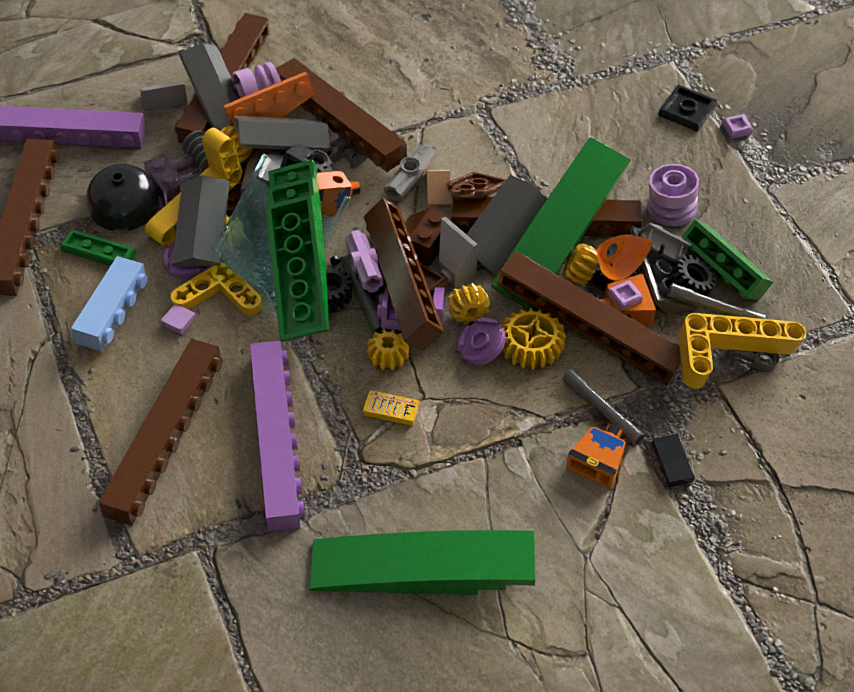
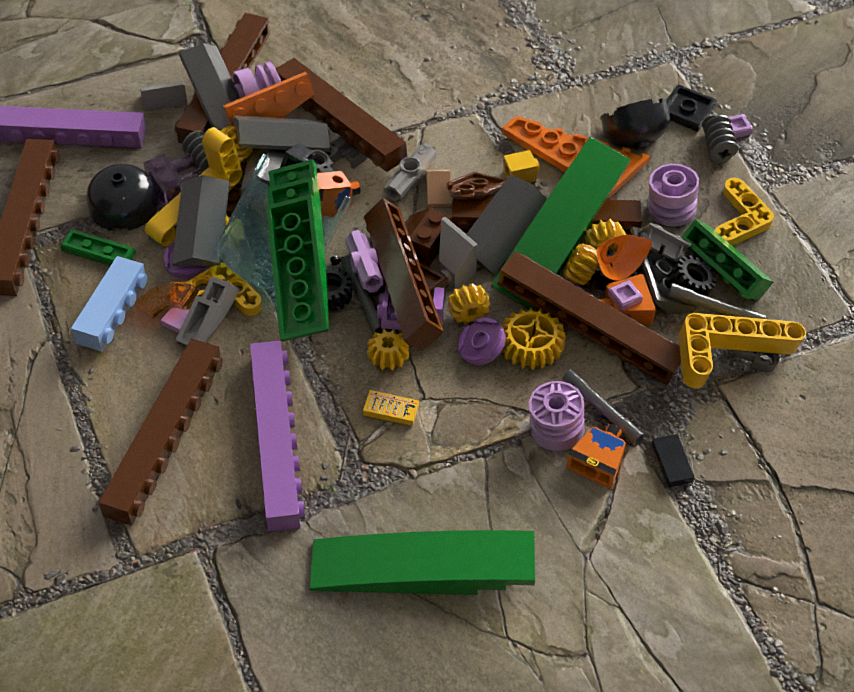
none -> clear orange tile [134,282,200,319]
none -> light grey slope [176,276,240,345]
none -> orange wing [502,116,651,199]
none -> yellow brick [503,150,540,183]
none -> lavender wheel [529,381,585,451]
none -> yellow gear [585,219,626,254]
none -> black cylinder [600,98,670,150]
none -> dark grey piece [702,115,738,164]
none -> yellow beam [715,178,774,246]

